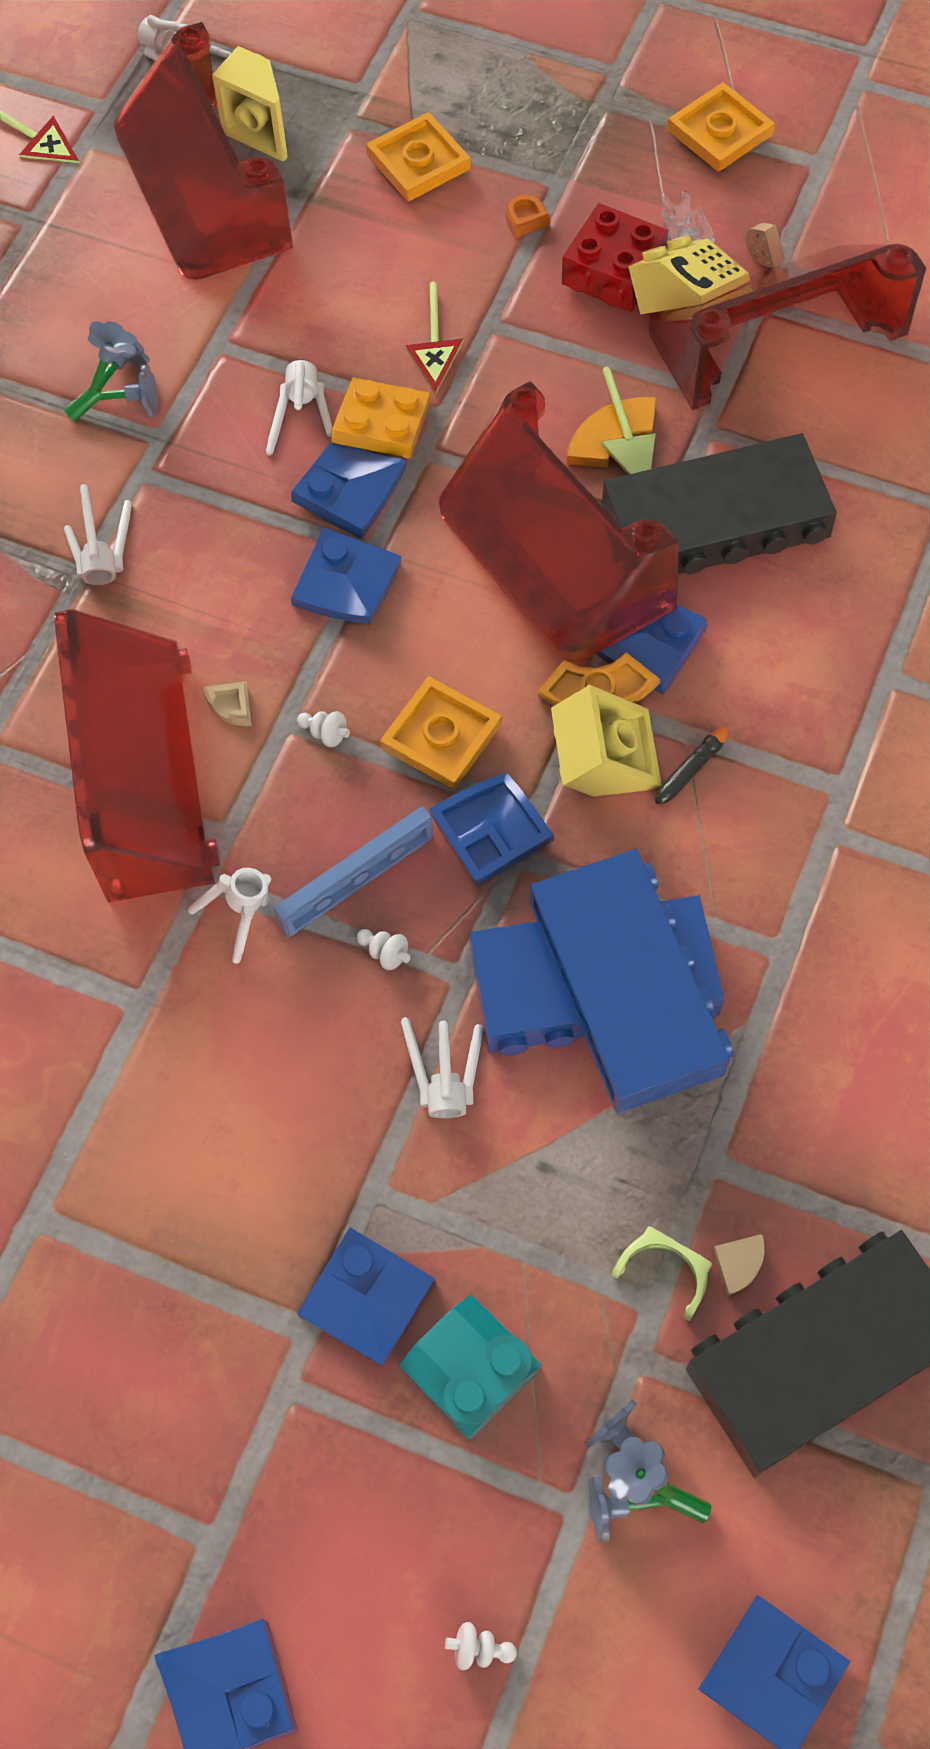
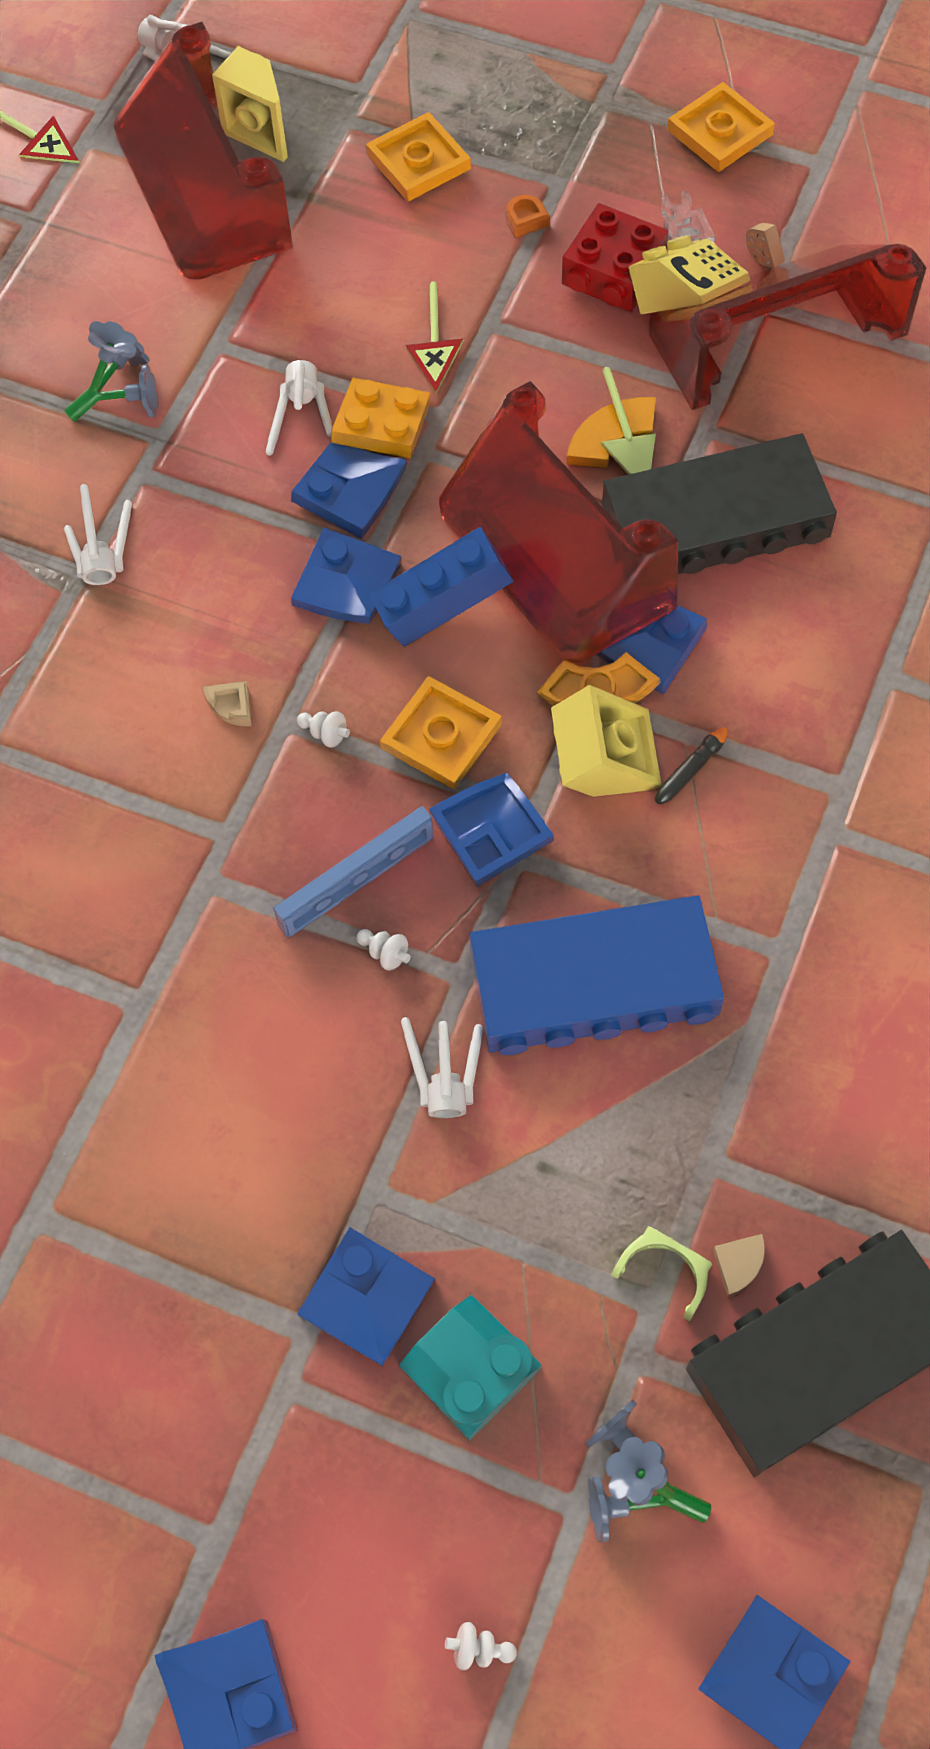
clear red windscreen [54,609,221,903] -> none
white plant [188,868,271,964] -> none
blue brick [530,848,733,1114] -> none
none -> blue brick [369,526,514,647]

